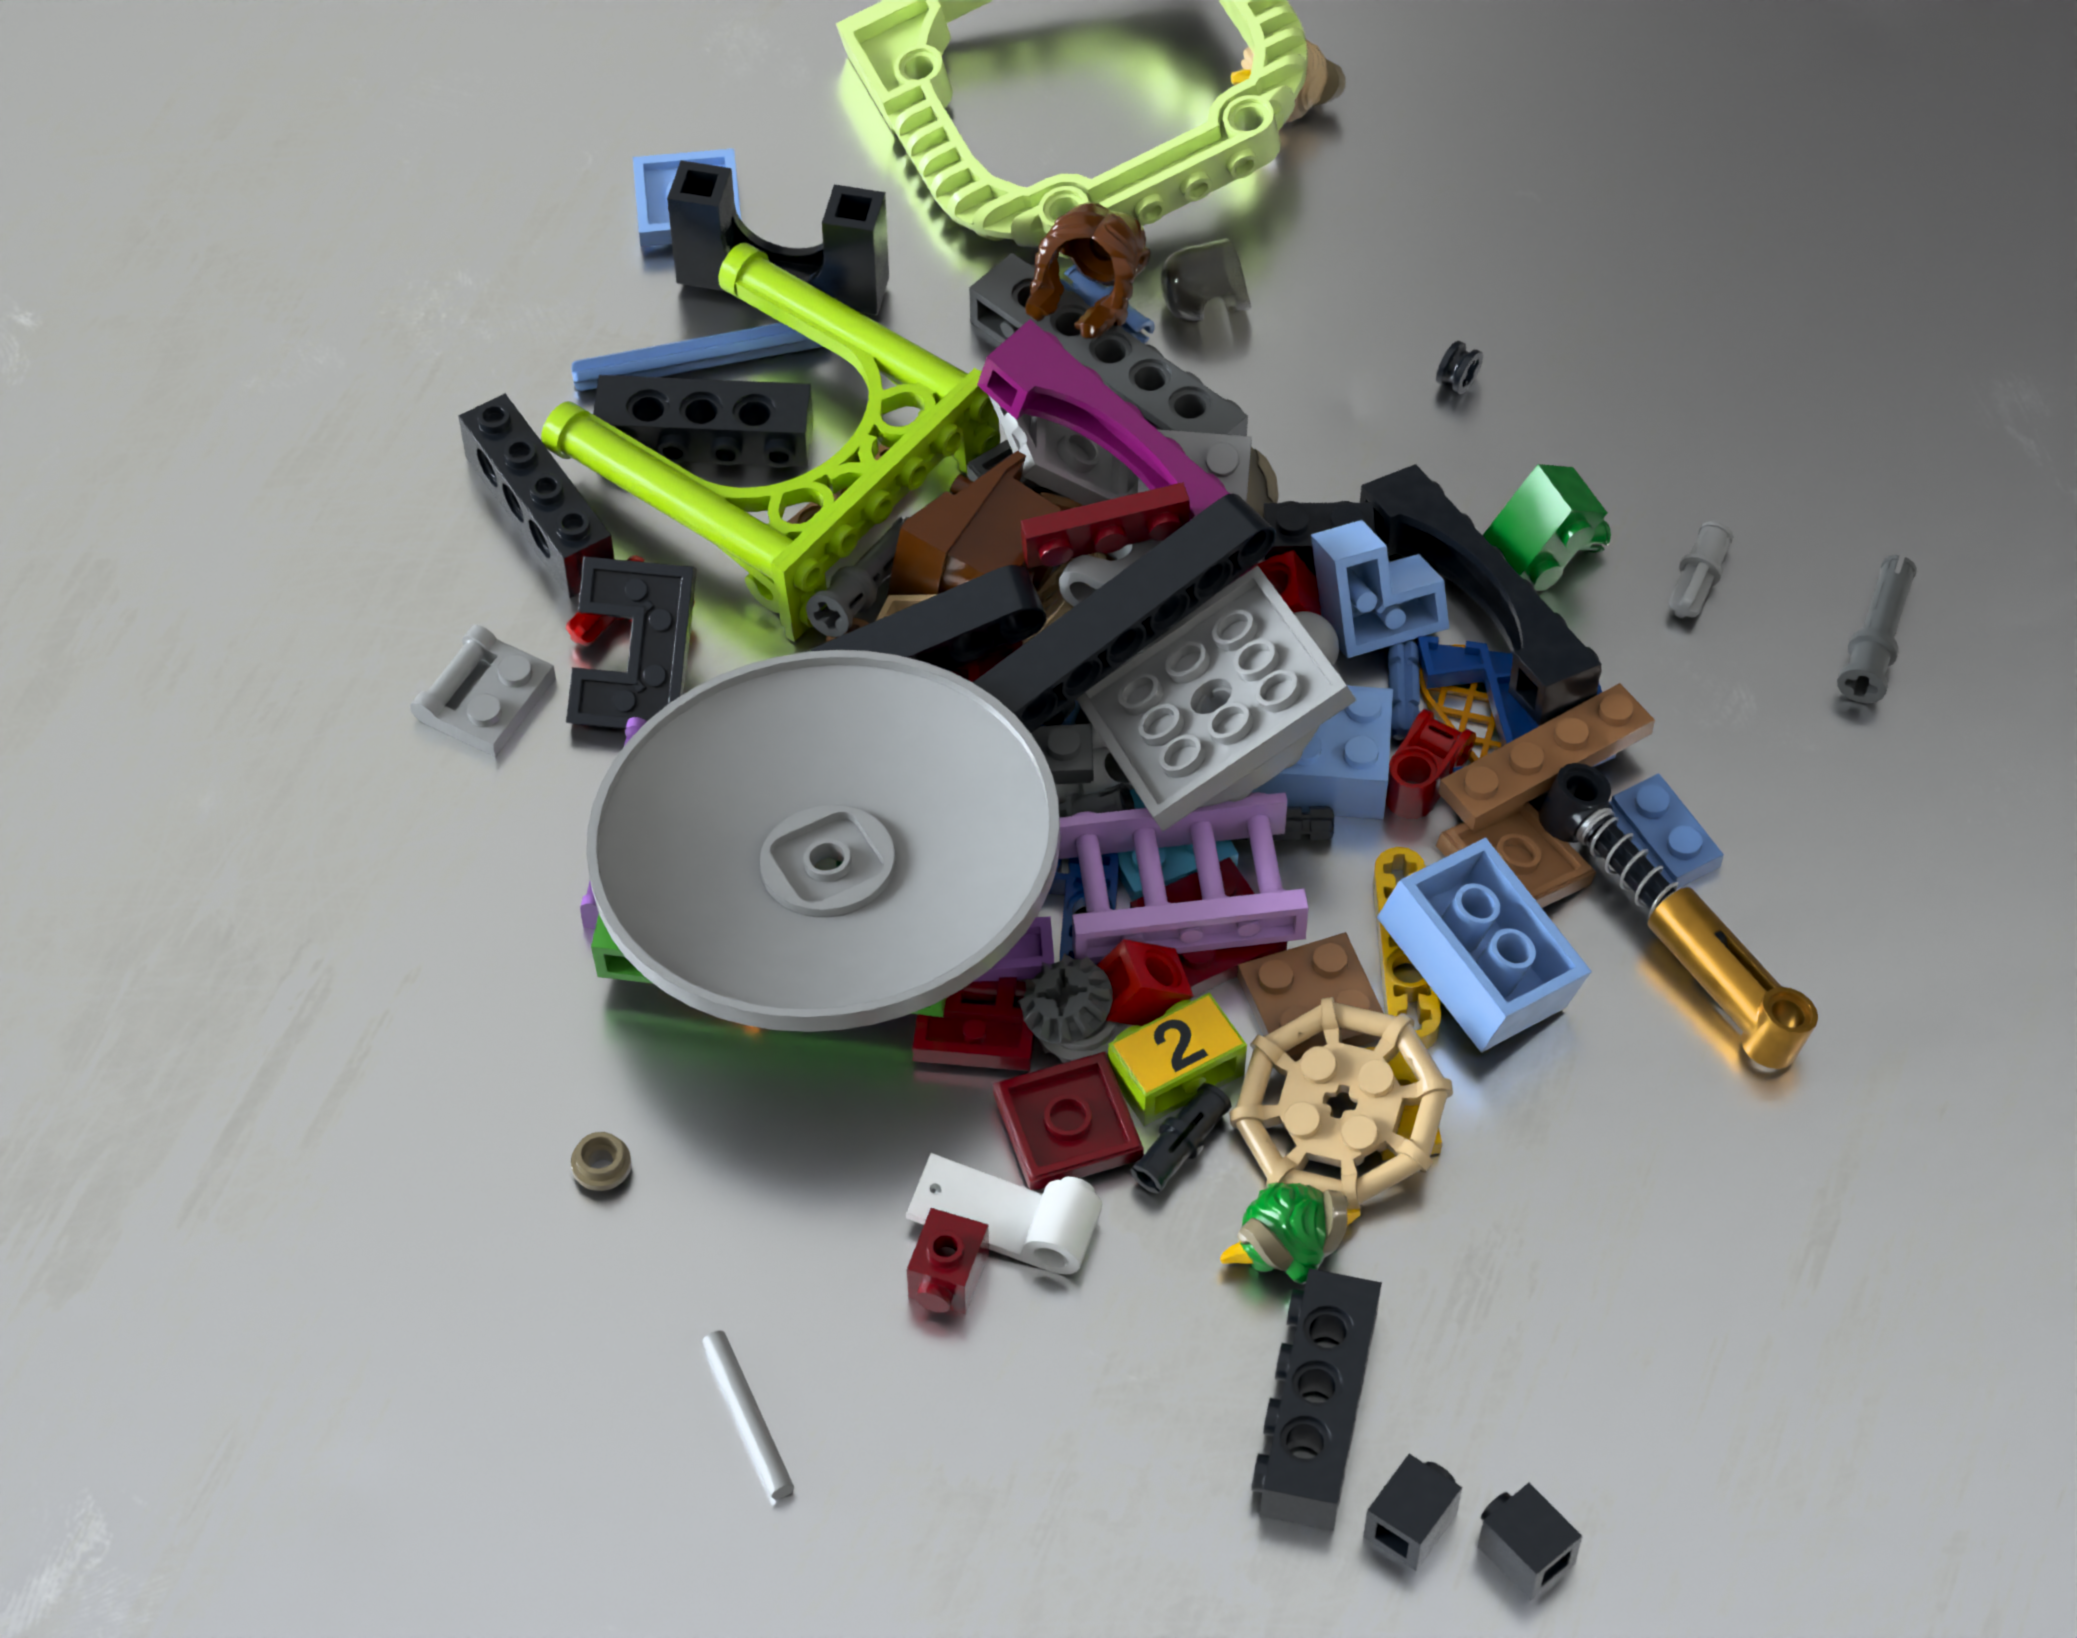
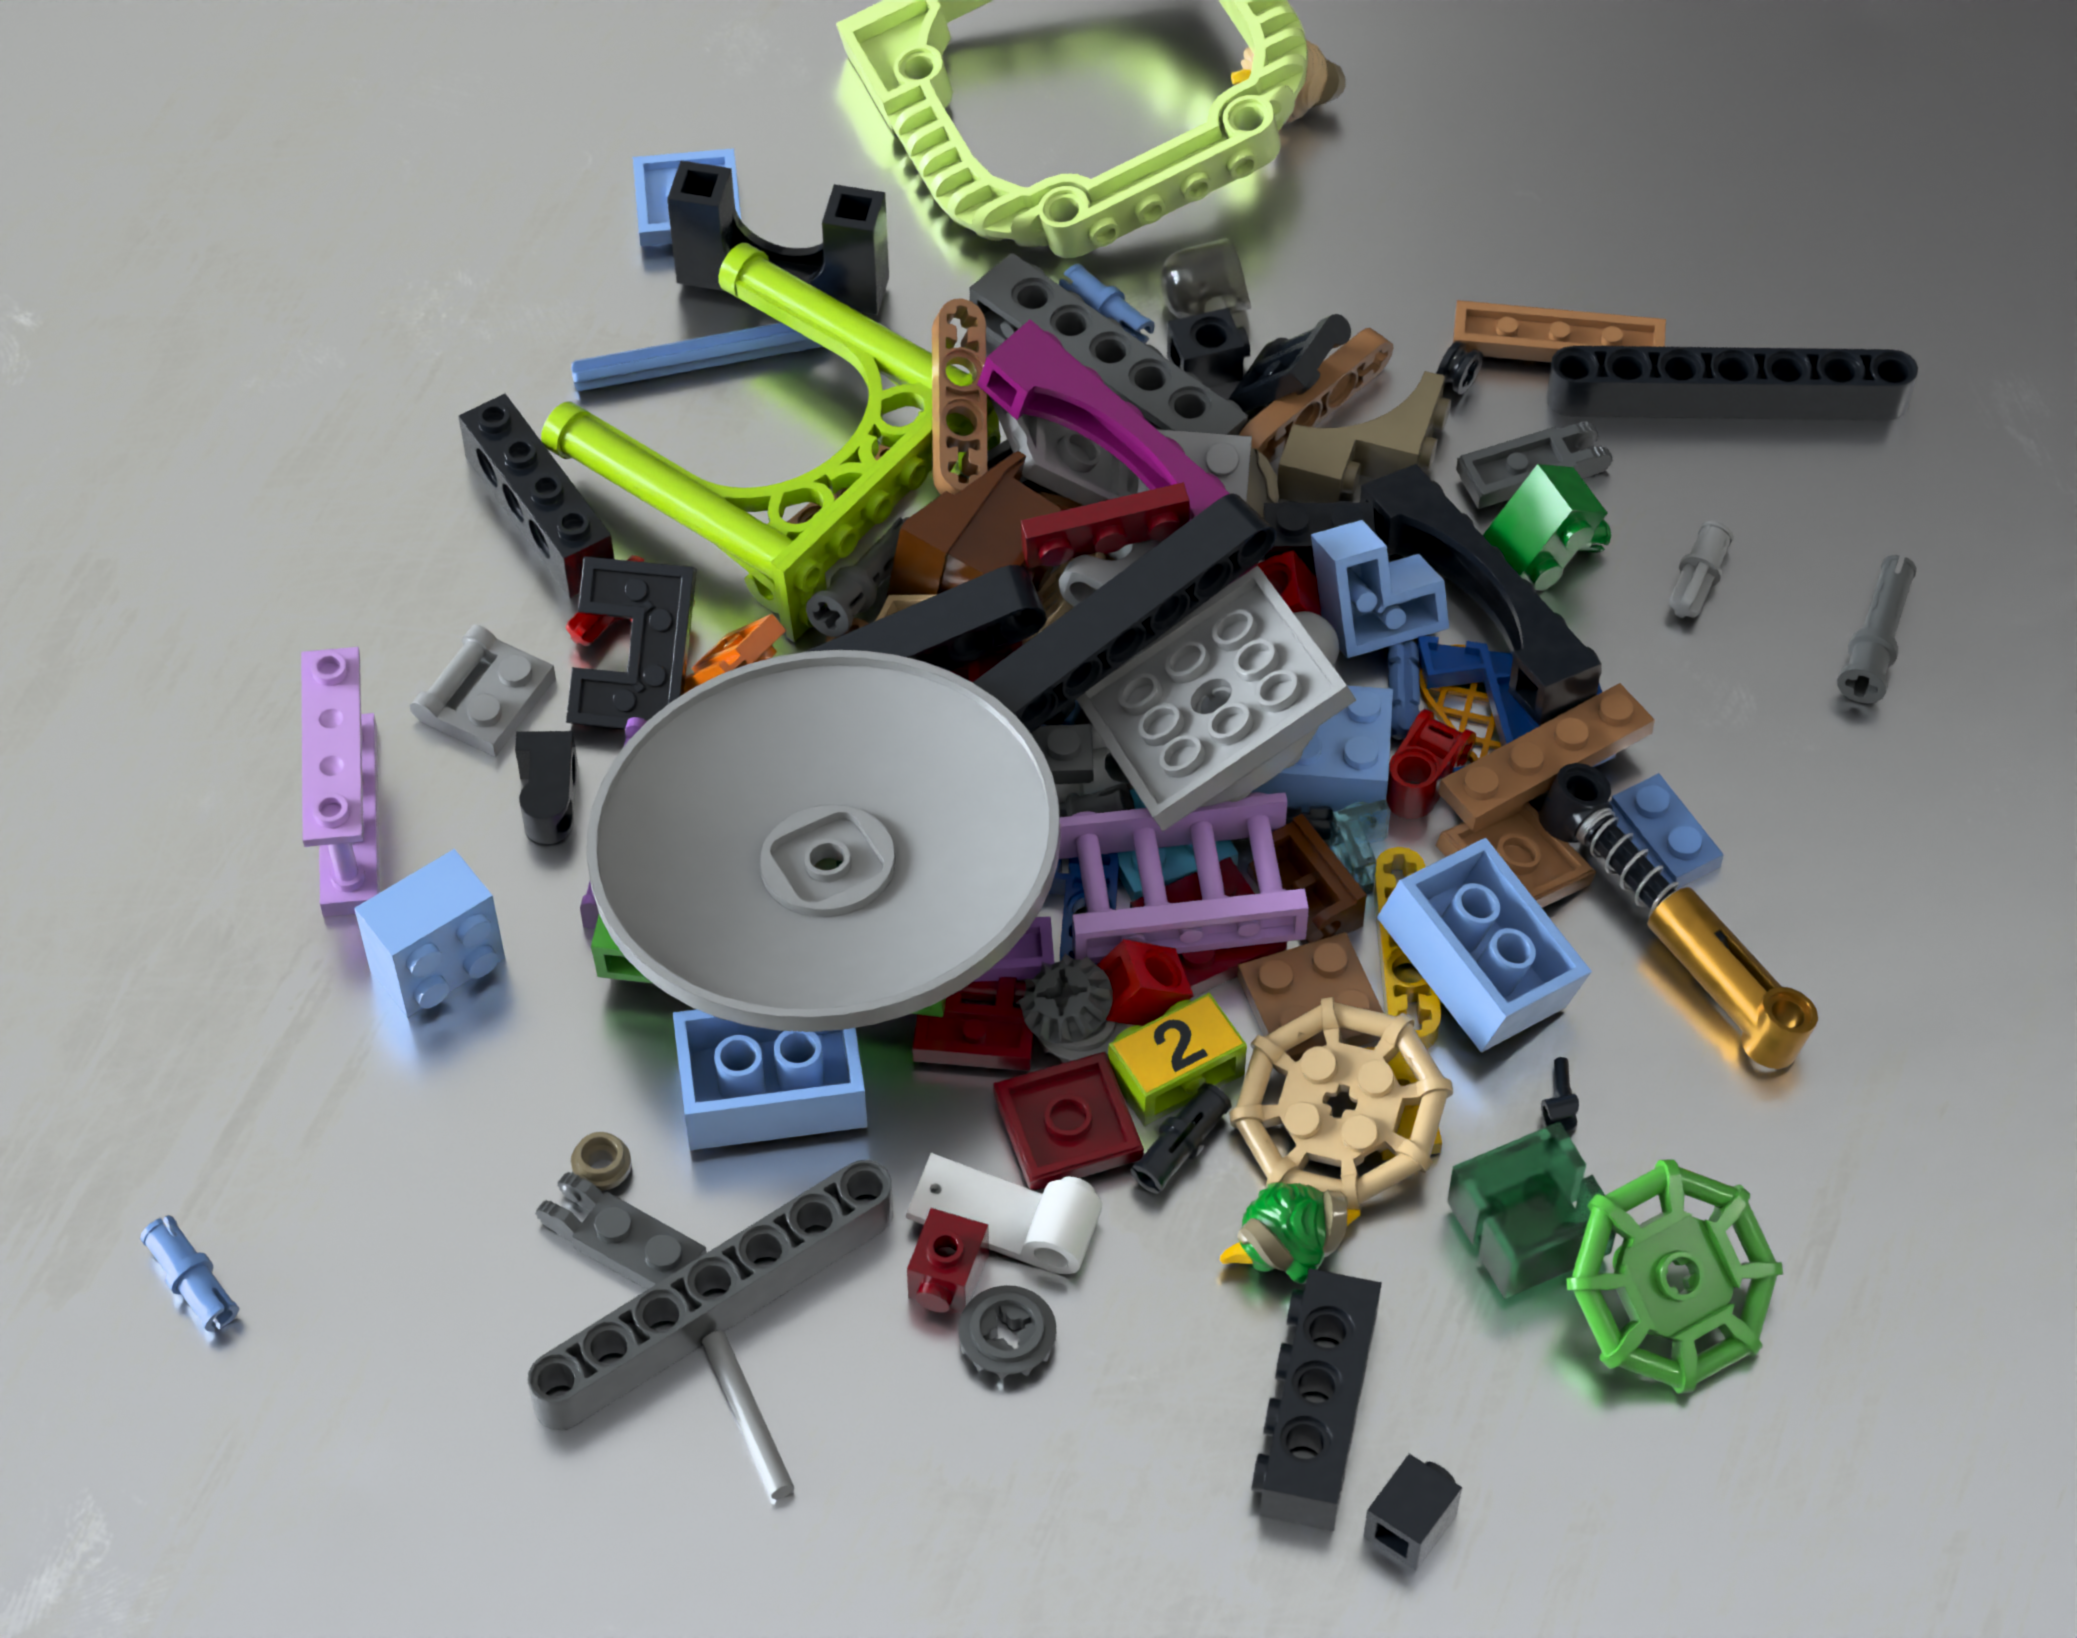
black brick [593,375,813,468] -> none
reddish brown hair [1025,202,1151,339] -> none
black brick [1478,1483,1582,1600] -> none
none -> medium blue pin [140,1215,239,1332]
none -> lavender fence [301,647,380,917]
none -> light blue brick [355,849,505,1018]
none -> black leg [515,731,578,844]
none -> dark grey beam [528,1160,893,1430]
none -> dark grey hinge [535,1172,707,1290]
none -> light blue brick [673,1009,867,1151]
none -> orange plate [684,614,787,694]
none -> medium nougat beam [932,298,988,495]
none -> dark grey gear [958,1285,1057,1380]
none -> black brick [1167,308,1250,388]
none -> black plate [1228,314,1351,413]
none -> medium nougat beam [1239,327,1394,463]
none -> reddish brown hinge [1247,814,1367,945]
none -> dark tan arch [1277,371,1451,503]
none -> clear light blue bracket [1328,800,1391,895]
none -> clear green piece [1447,1122,1616,1299]
none -> medium nougat plate [1453,300,1666,362]
none -> dark grey hinge [1456,421,1613,509]
none -> black hand [1541,1057,1579,1134]
none -> black beam [1546,346,1918,420]
none -> bright green plate [1566,1159,1783,1393]

